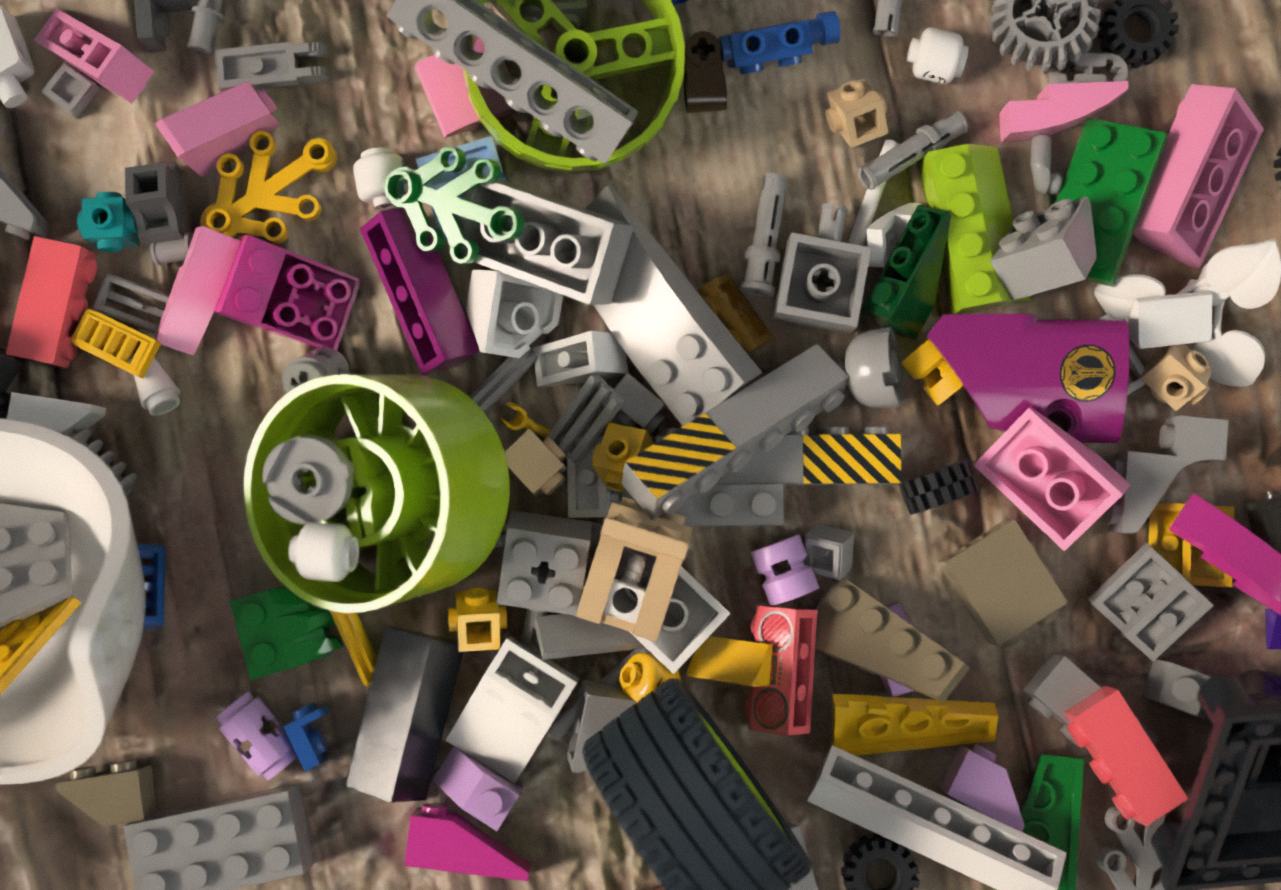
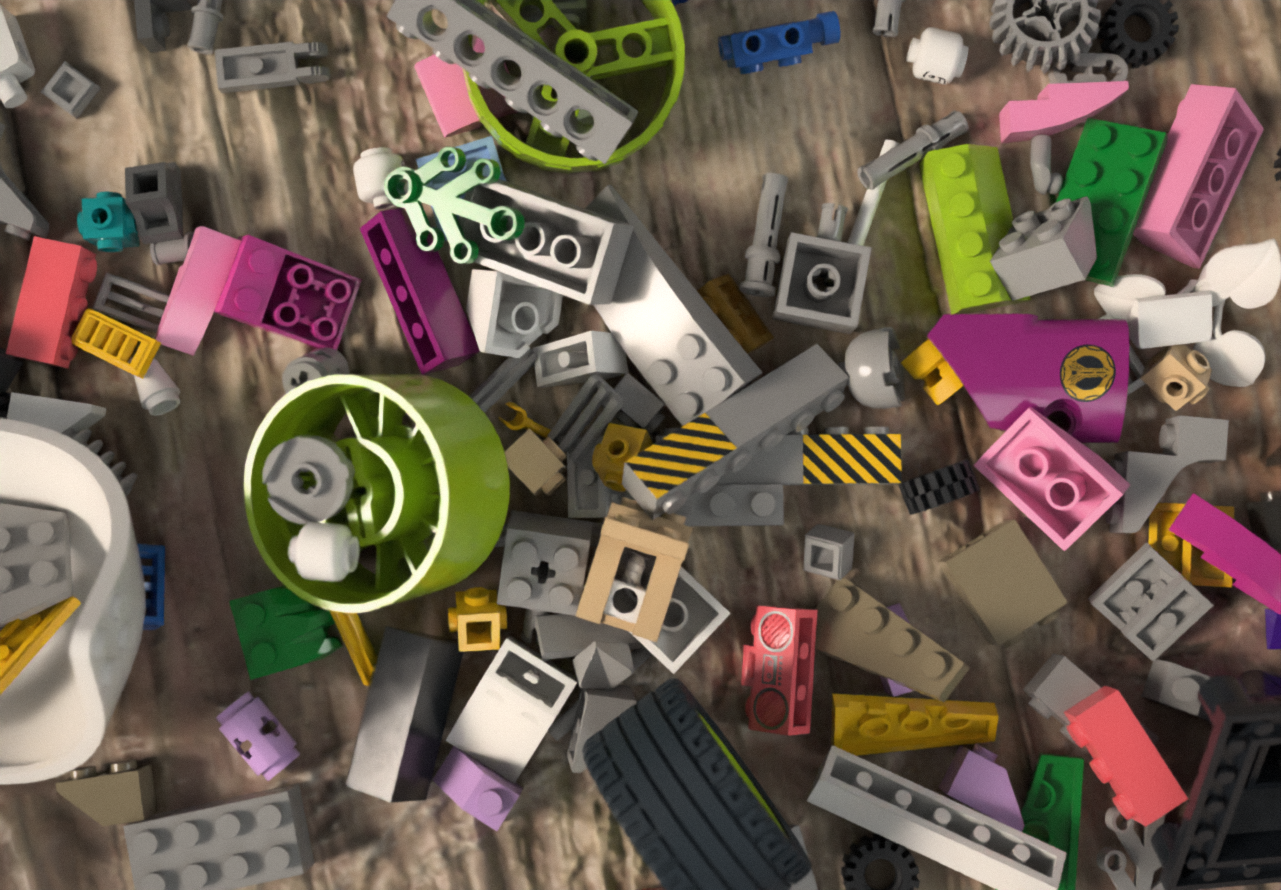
bright pink slope [34,8,154,104] -> none
bright pink slope [155,81,280,177] -> none
yellow plant [200,131,338,244] -> none
blue bracket [283,702,331,771] -> none
dark pink slope [404,804,532,881] -> none
yellow head [620,652,682,705] -> none
dark brown piece [684,31,727,113] -> none
yellow slope [686,636,773,686] -> none
lavender wheel [750,534,820,606] -> none
tan brick [826,79,888,148] -> none
dark green slope [861,205,951,340] -> none
white slope [867,203,922,267] -> none
none -> light grey slope [573,641,634,690]

